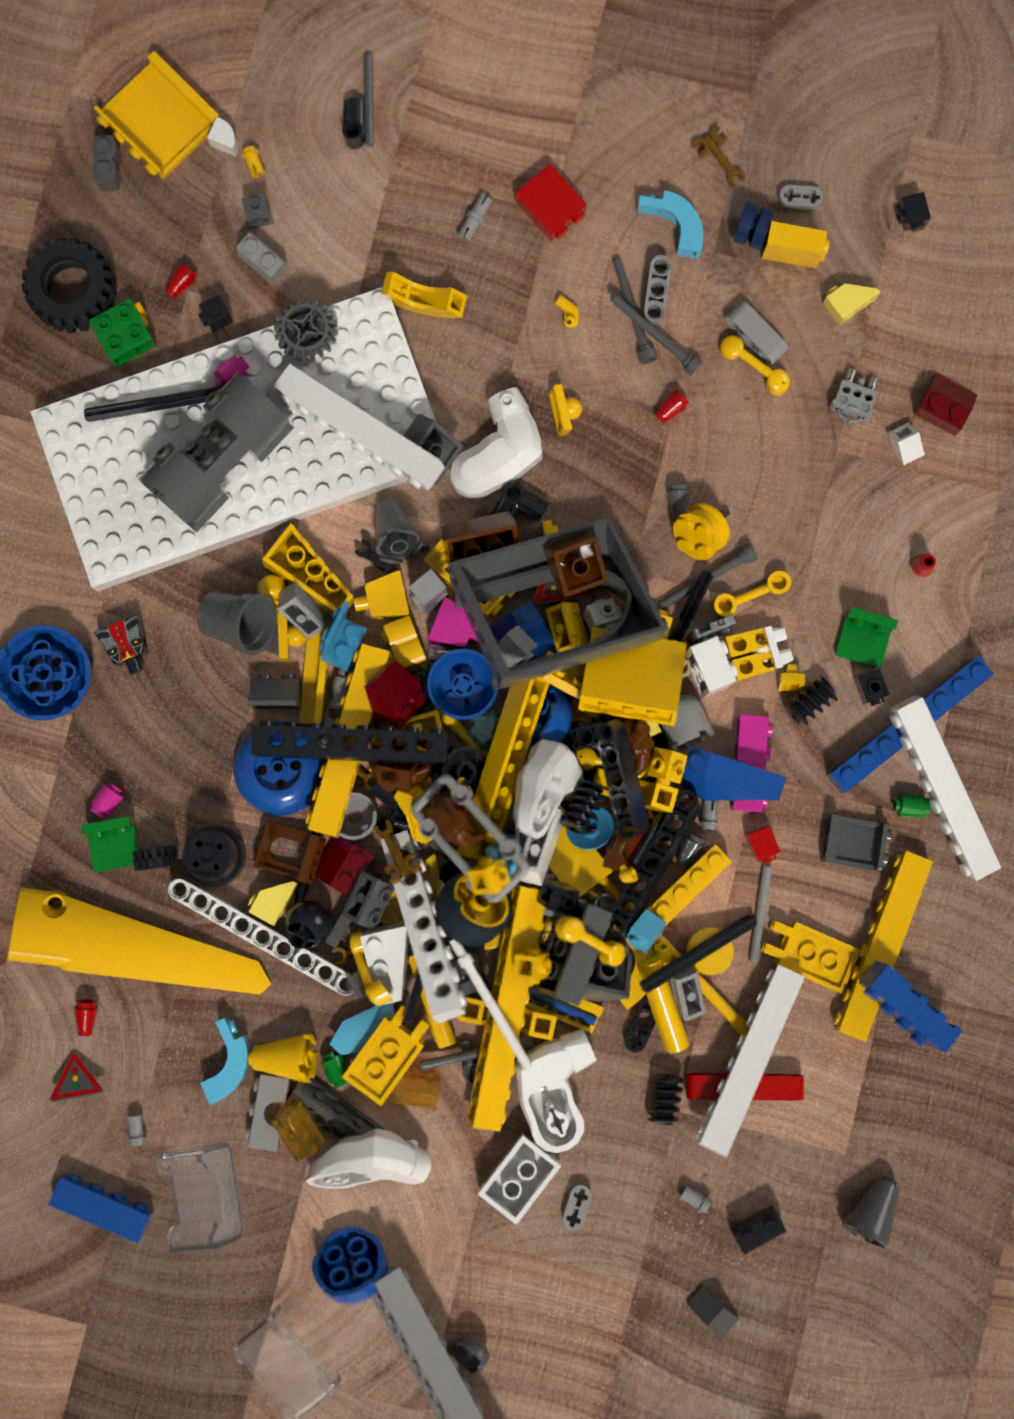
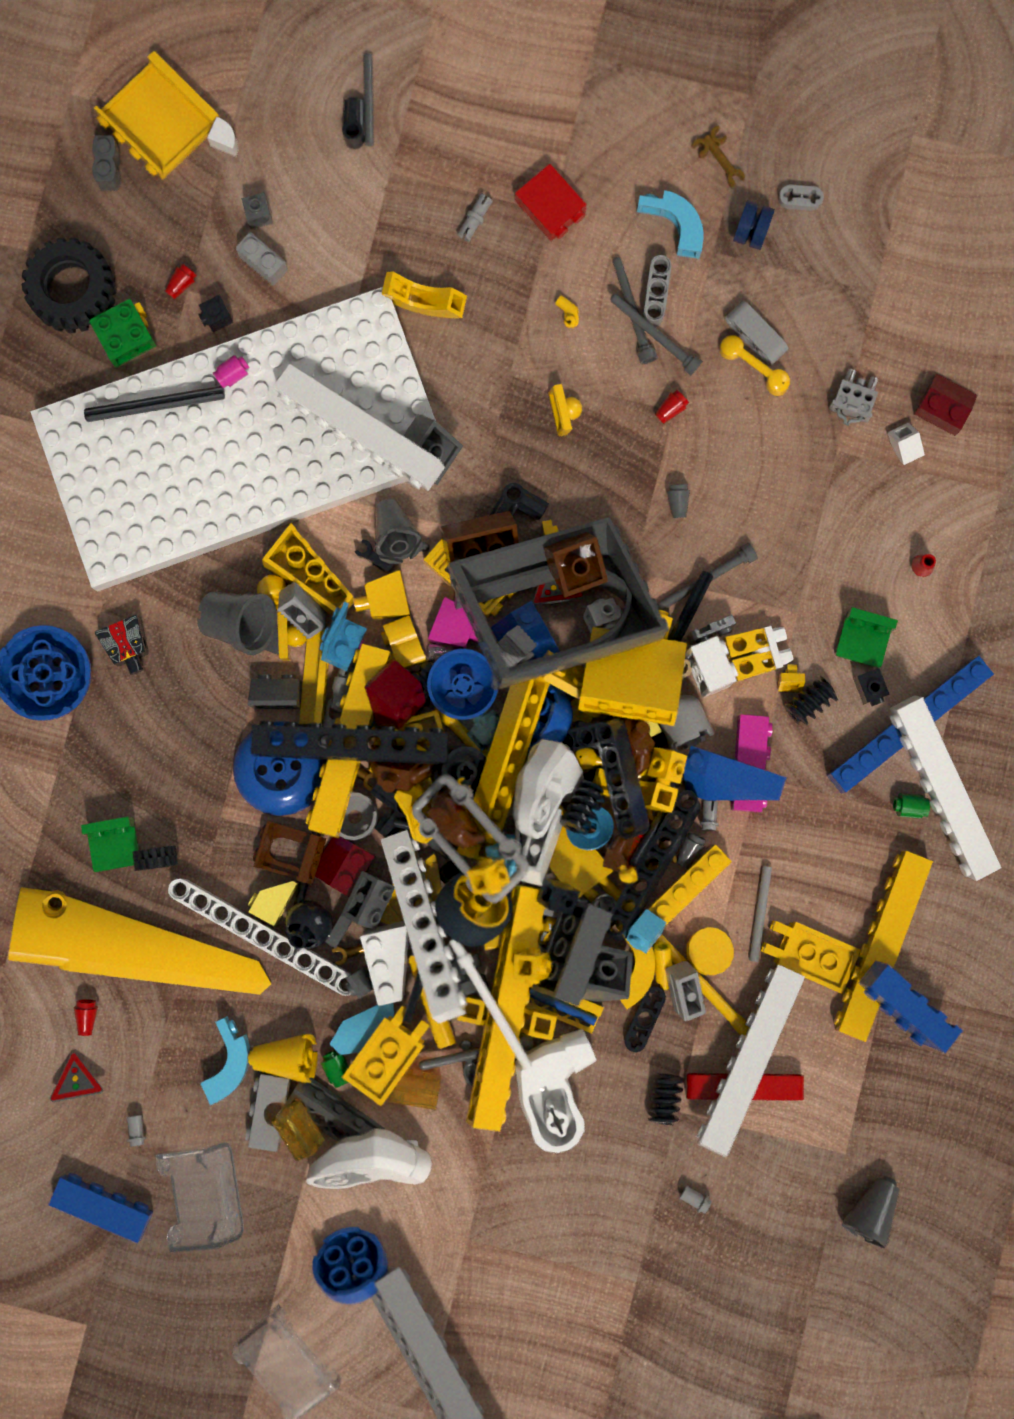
dark pink brick [89,783,124,820] -> none
dark grey cylinder [138,372,294,533] -> none
black piece [182,825,246,887] -> none
yellow pin [242,146,265,178] -> none
dark grey gear [274,297,338,363] -> none
yellow piece [349,929,393,1006] -> none
pearl gold bar [374,820,422,885] -> none
light grey arch [408,569,449,615] -> none
white piece [449,387,543,500] -> none
dark grey hair [453,1335,489,1375] -> none
white brick [478,1132,561,1225] -> none
yellow brick [545,602,588,653] -> none
yellow piece [555,916,625,967] -> none
light grey beam [562,1183,592,1231] -> none
yellow brick [637,955,690,1053] -> none
black axle [640,915,757,993] -> none
yellow wheel [673,503,730,560] -> none
dark grey slope [687,1285,739,1337] -> none
yellow piece [712,571,791,618] -> none
black brick [730,1205,787,1255] -> none
red brick [745,826,781,864] -> none
yellow brick [761,221,830,268] -> none
dark grey panel [821,814,892,871] -> none
light yellow slope [823,283,881,325] -> none
black brick [897,192,931,232] -> none

